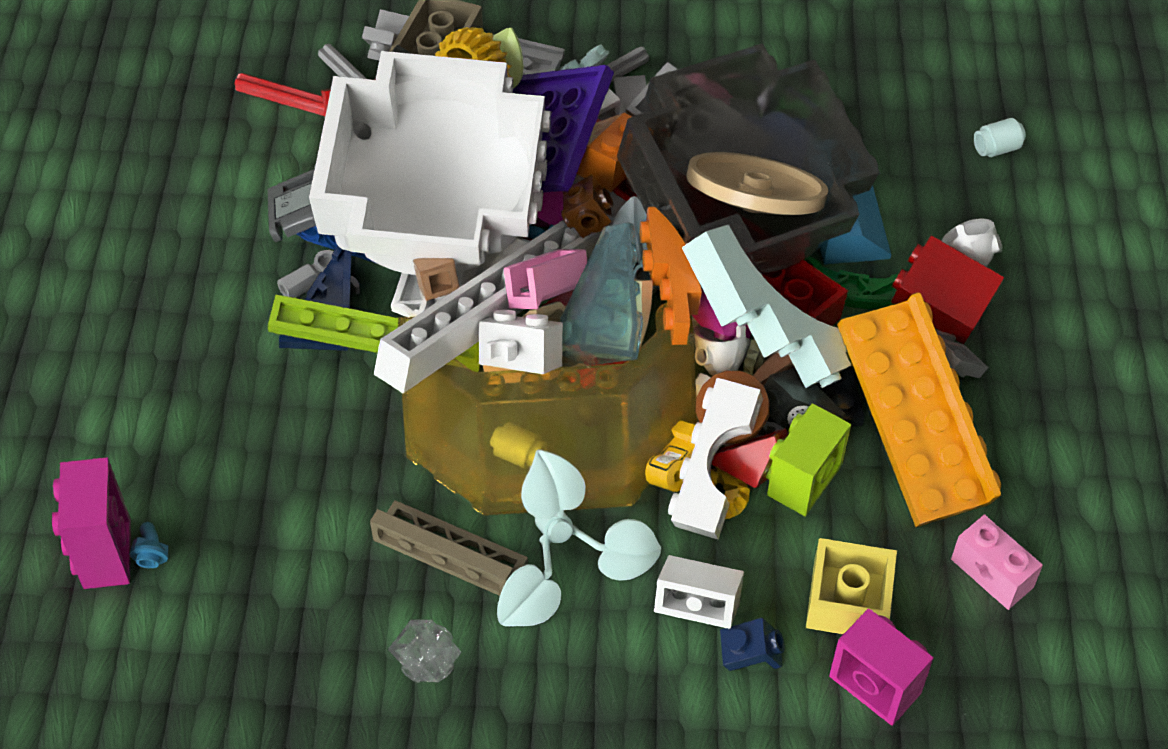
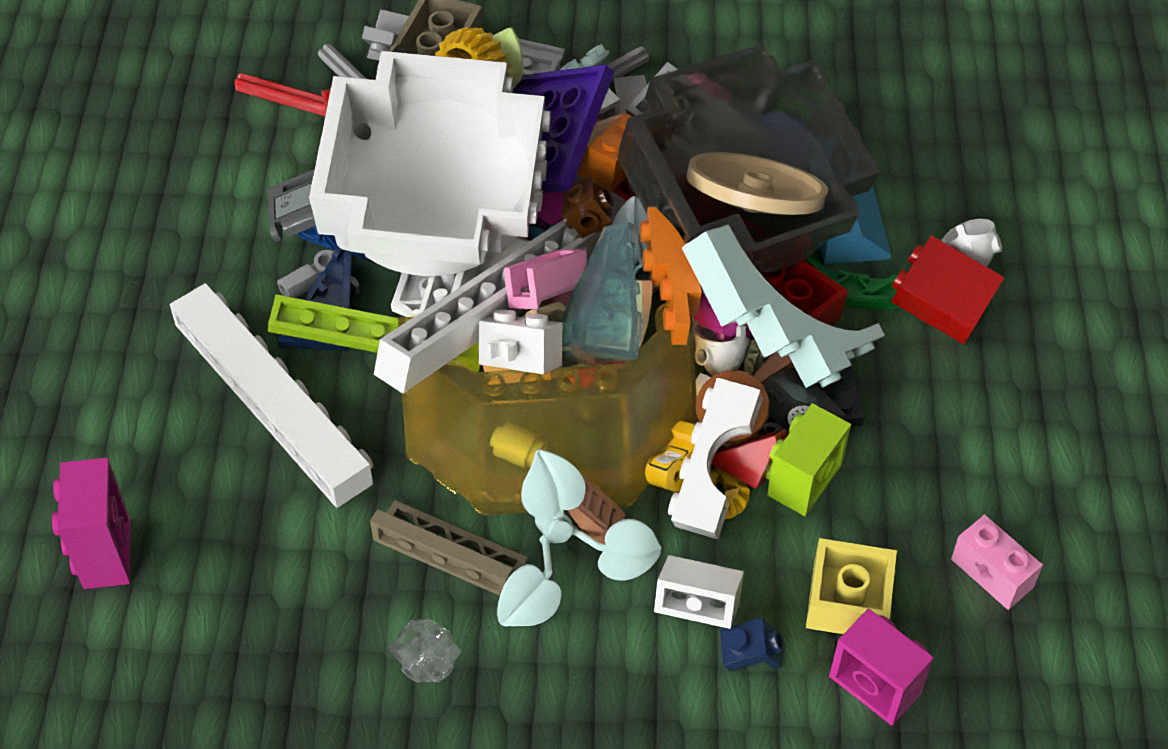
dark azure plate [129,522,169,568] -> none
medium nougat slope [413,258,460,301] -> none
light orange bracket [837,293,1001,527] -> none
light grey plate [936,330,989,378] -> none
light aqua brick [974,118,1026,157] -> none
none -> white brick [170,283,373,508]
none -> nougat slope [567,474,625,544]

